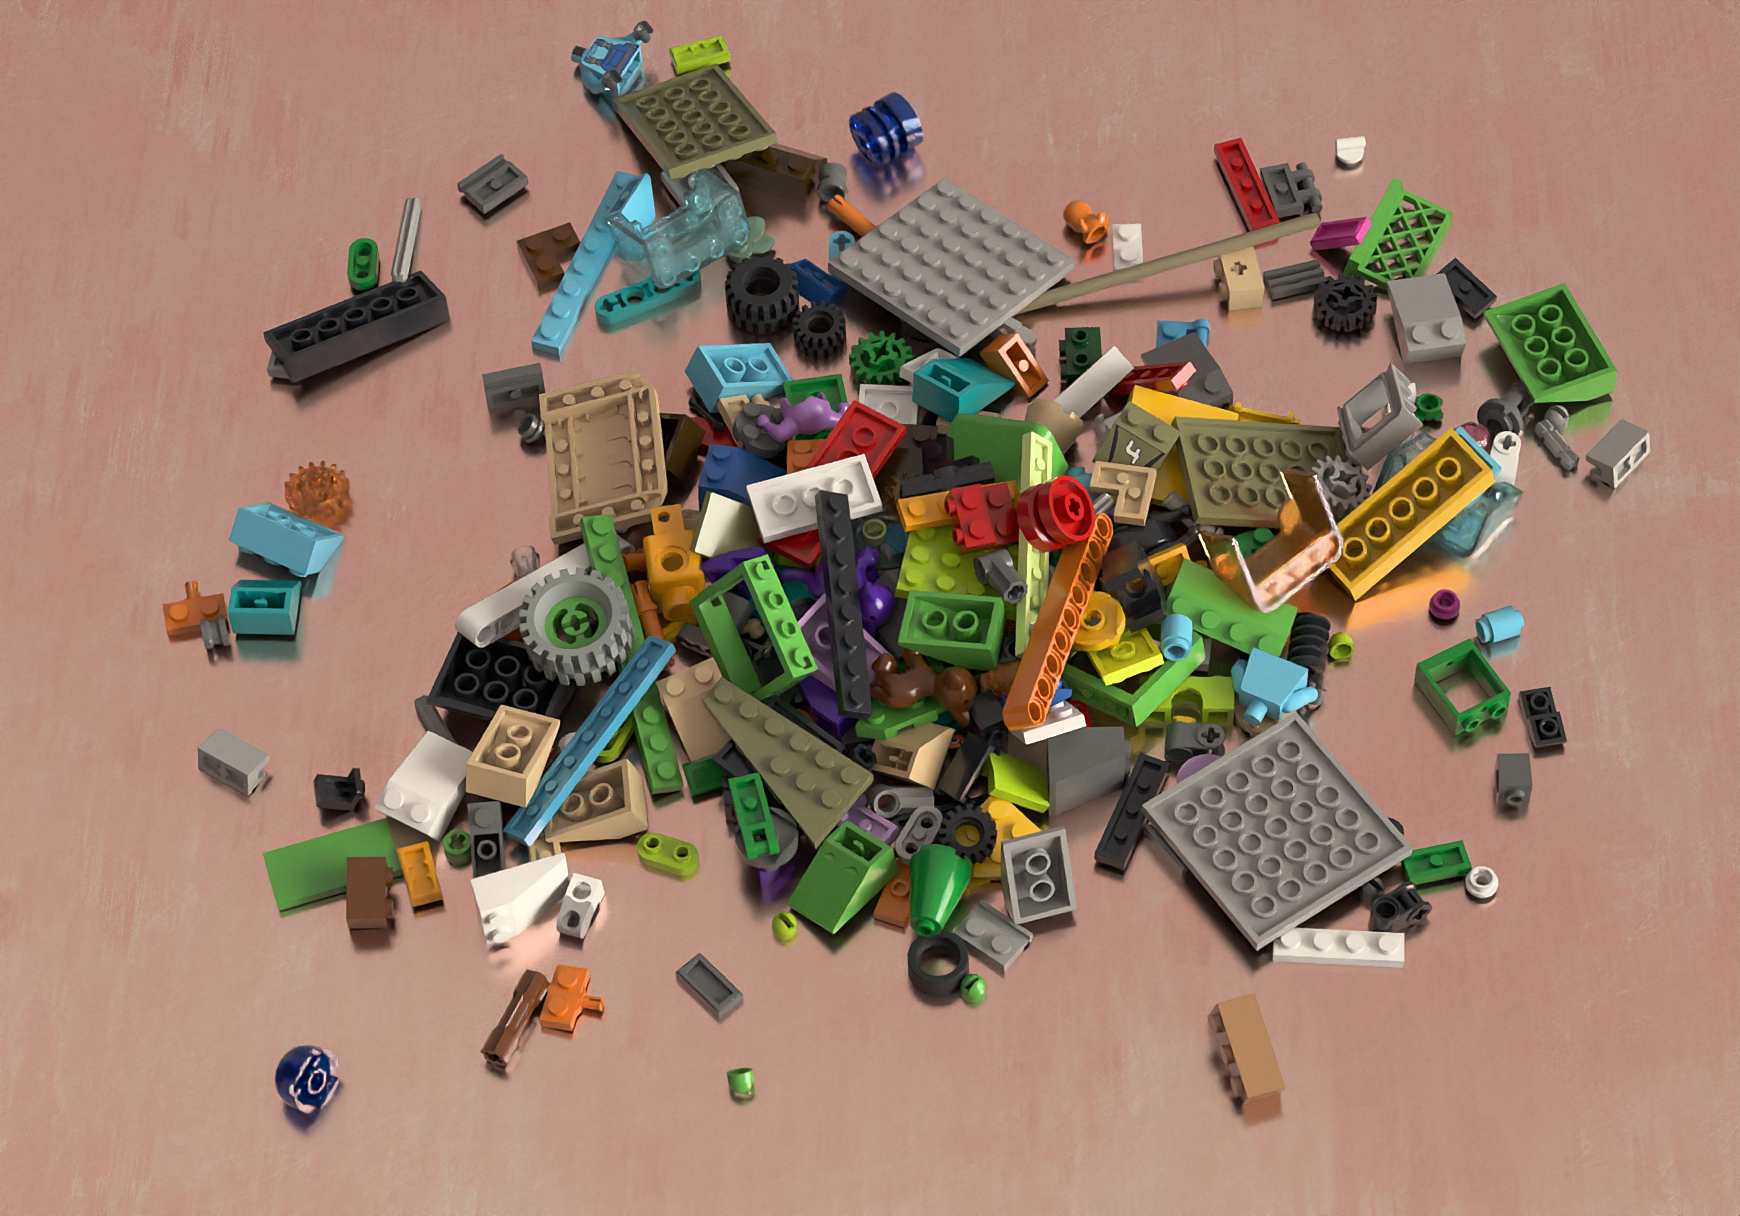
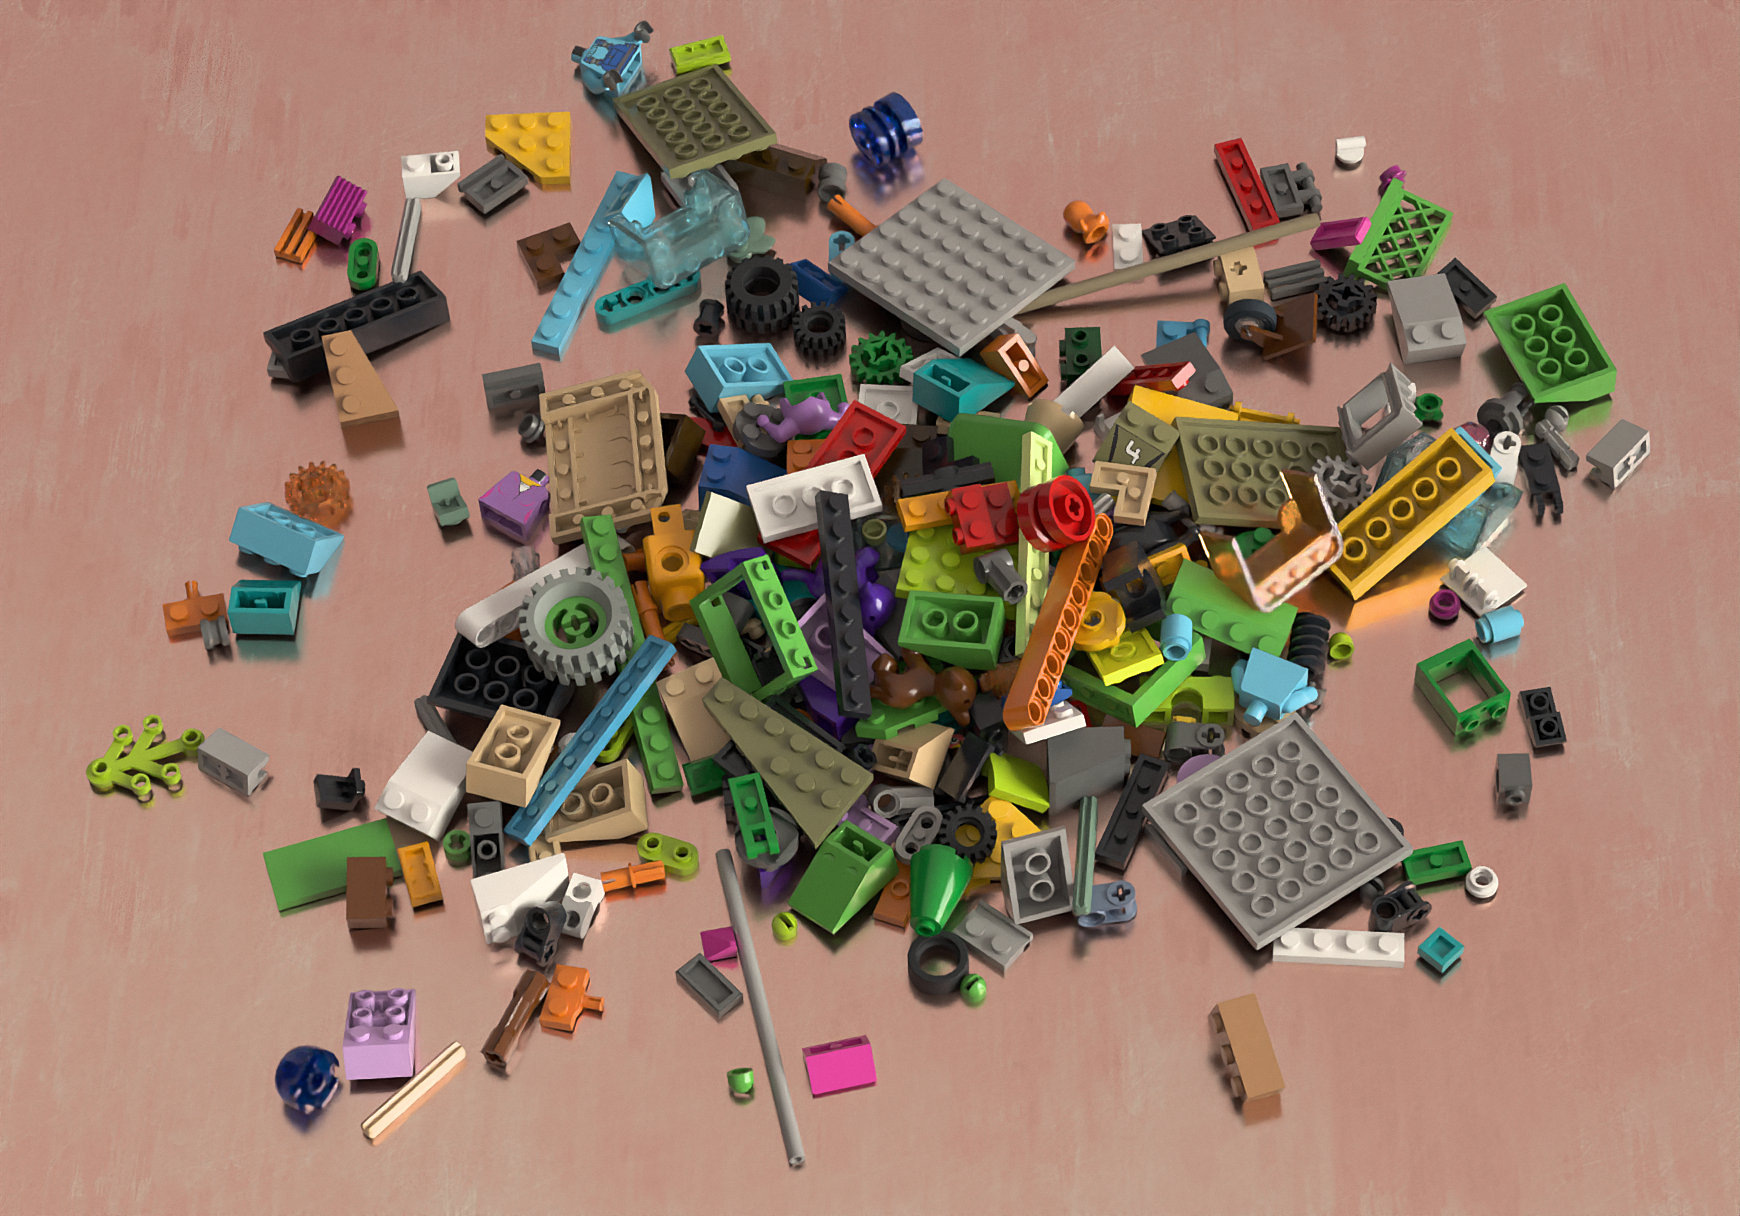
none -> lime plant [86,715,205,795]
none -> orange tile [274,208,317,263]
none -> magenta brick [308,176,367,245]
none -> medium nougat wedge [321,330,400,429]
none -> lavender slope [342,988,416,1080]
none -> axle [360,1041,466,1138]
none -> white slope [401,151,460,199]
none -> sand green bracket [427,477,470,526]
none -> medium lavender torso [478,469,550,542]
none -> yellow plate [485,112,571,185]
none -> black piece [514,901,567,967]
none -> orange axle [600,860,665,892]
none -> black bush [693,298,724,338]
none -> dark pink slope [700,926,737,961]
none -> light grey piece [715,849,806,1164]
none -> dark pink panel [802,1035,877,1094]
none -> sand green axle [1072,796,1098,916]
none -> sand blue piece [1077,880,1137,927]
none -> reddish brown tile [1102,714,1167,759]
none -> black hinge [1142,215,1216,259]
none -> reddish brown plate [1223,292,1318,360]
none -> magenta plate [1379,165,1407,190]
none -> teal plate [1417,926,1464,973]
none -> white hinge [1440,546,1527,617]
none -> black hinge [1518,443,1564,517]

